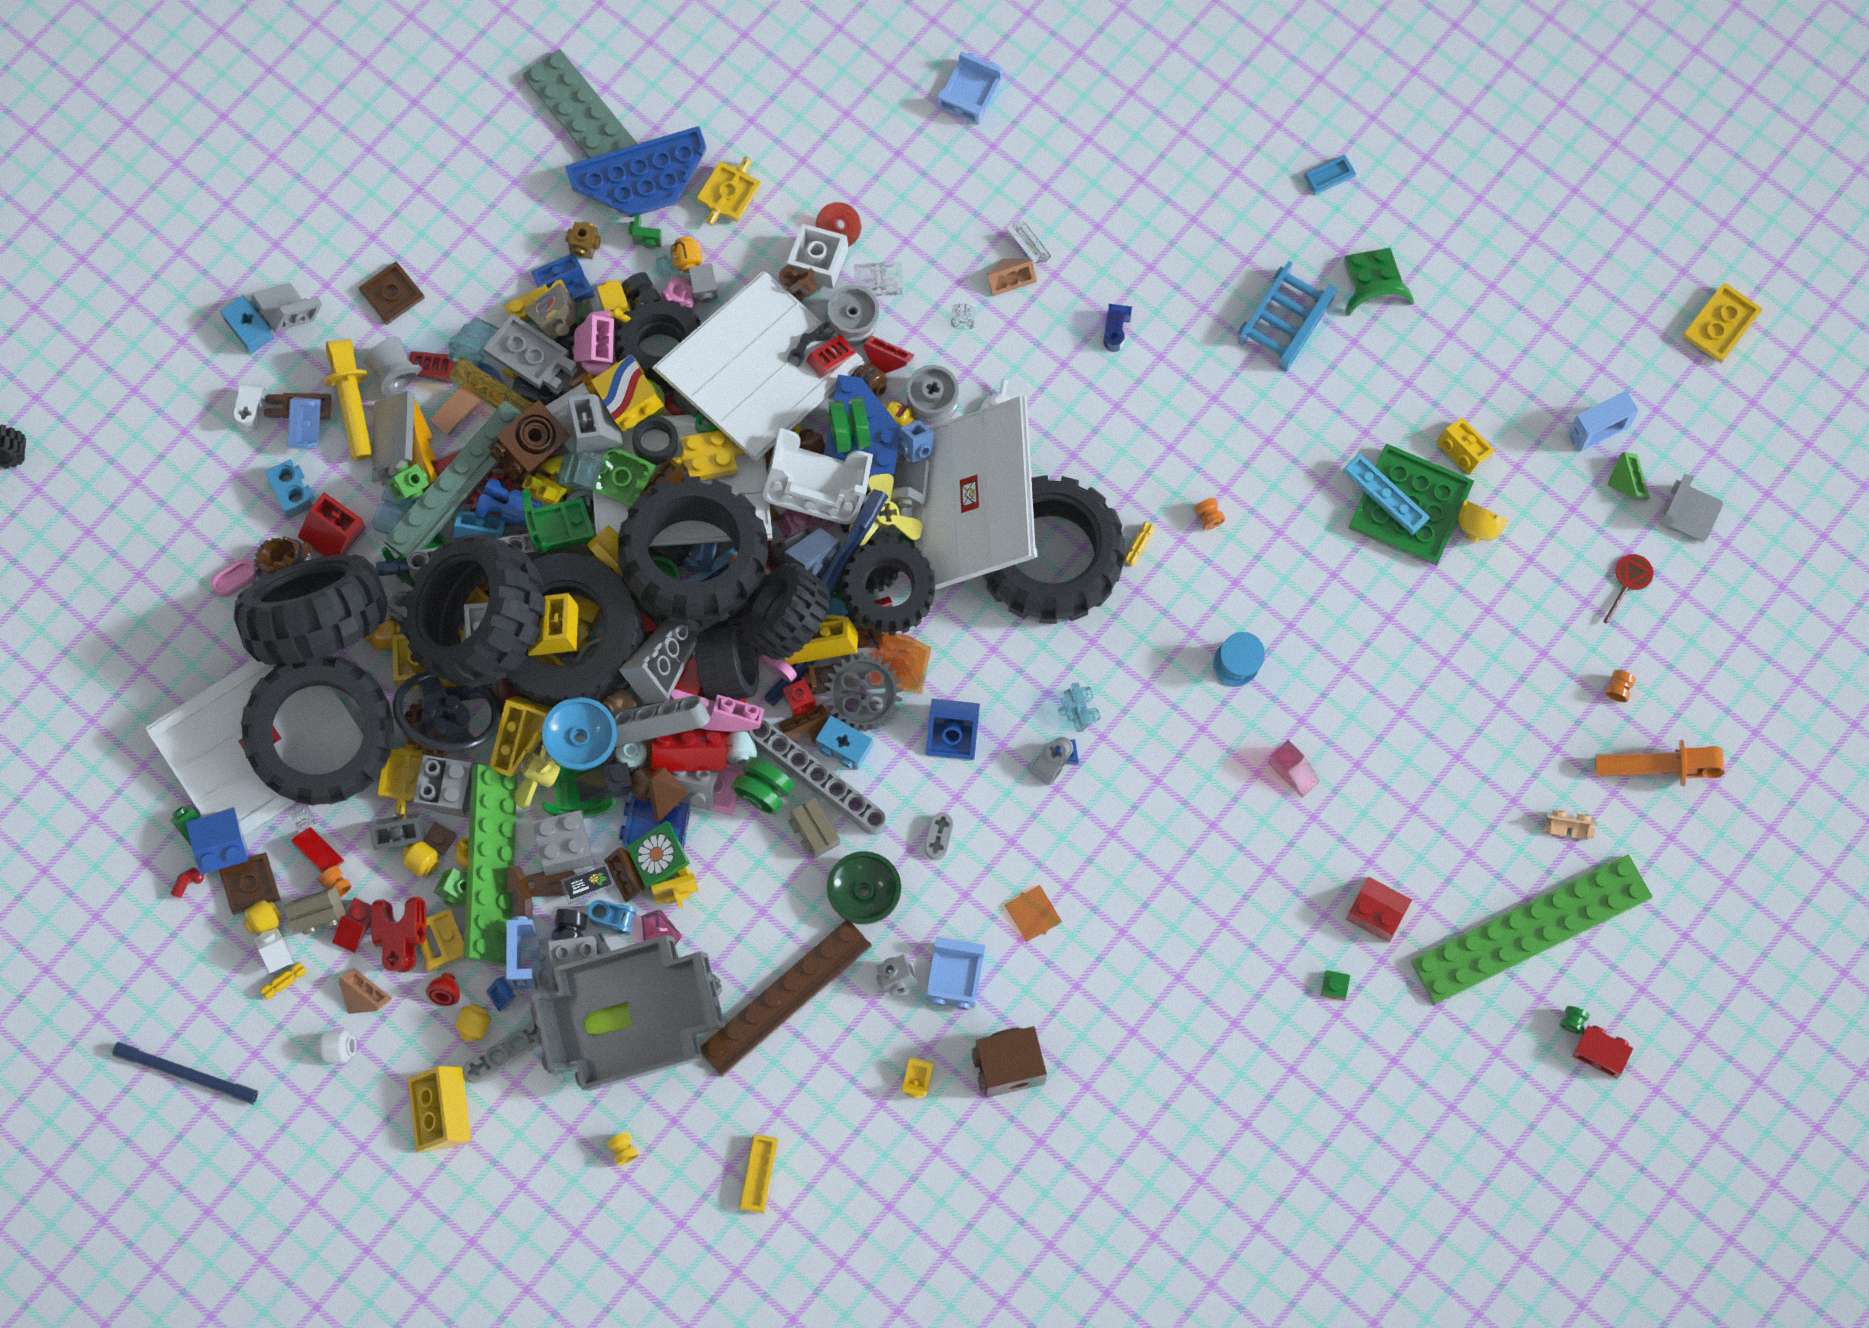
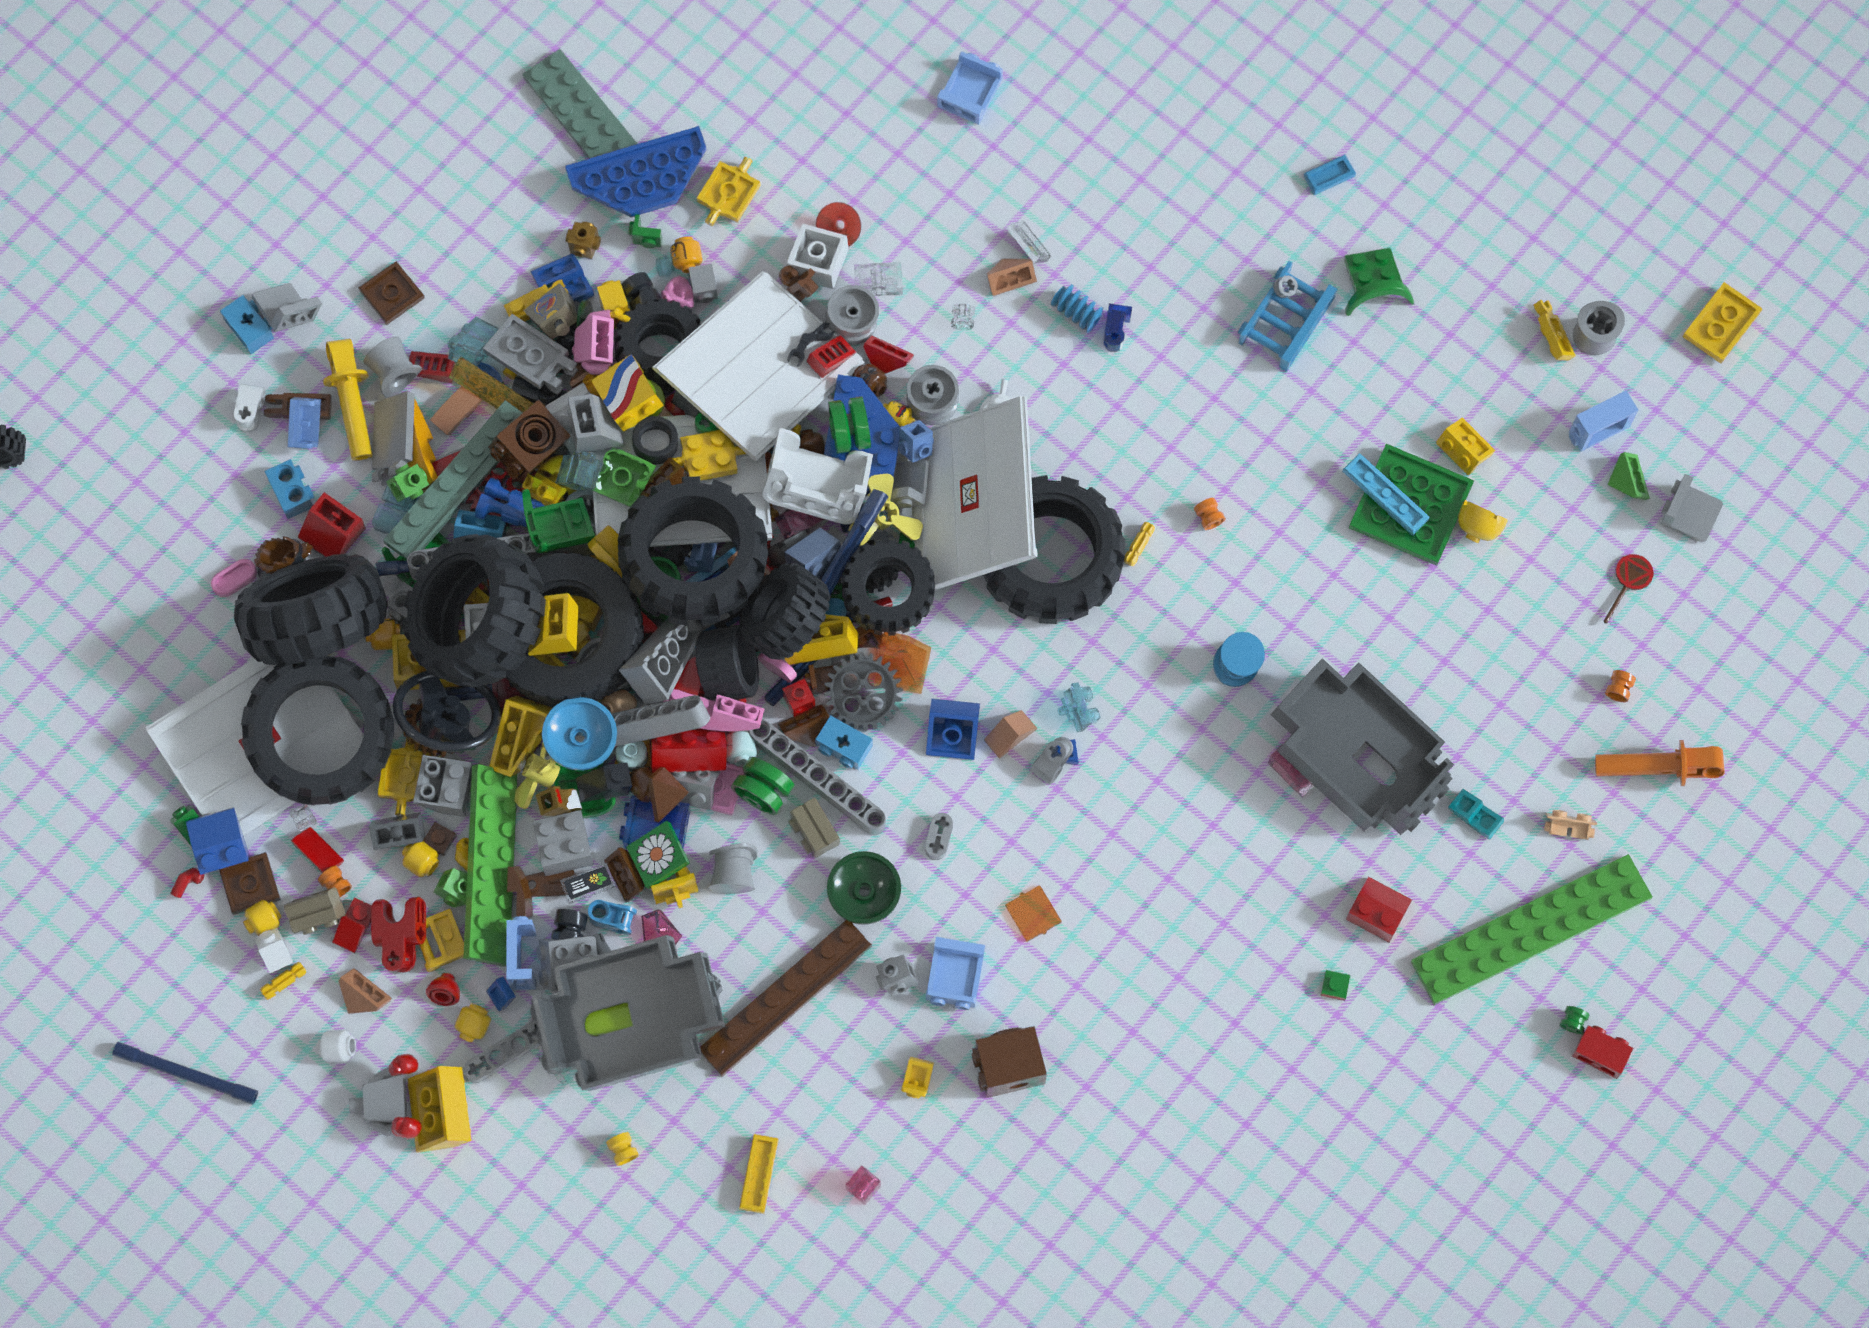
none -> light grey torso [349,1054,422,1139]
none -> pearl gold leg [536,786,582,816]
none -> light grey hat [709,843,757,894]
none -> clear pink brick [845,1165,881,1205]
none -> nougat slope [984,710,1037,759]
none -> dark azure piece [1051,284,1103,333]
none -> dark grey panel [1270,658,1454,835]
none -> light grey bush [1273,276,1298,298]
none -> teal slope [1448,789,1504,840]
none -> yellow plate [1533,300,1576,361]
none -> light grey hat [1573,301,1625,355]

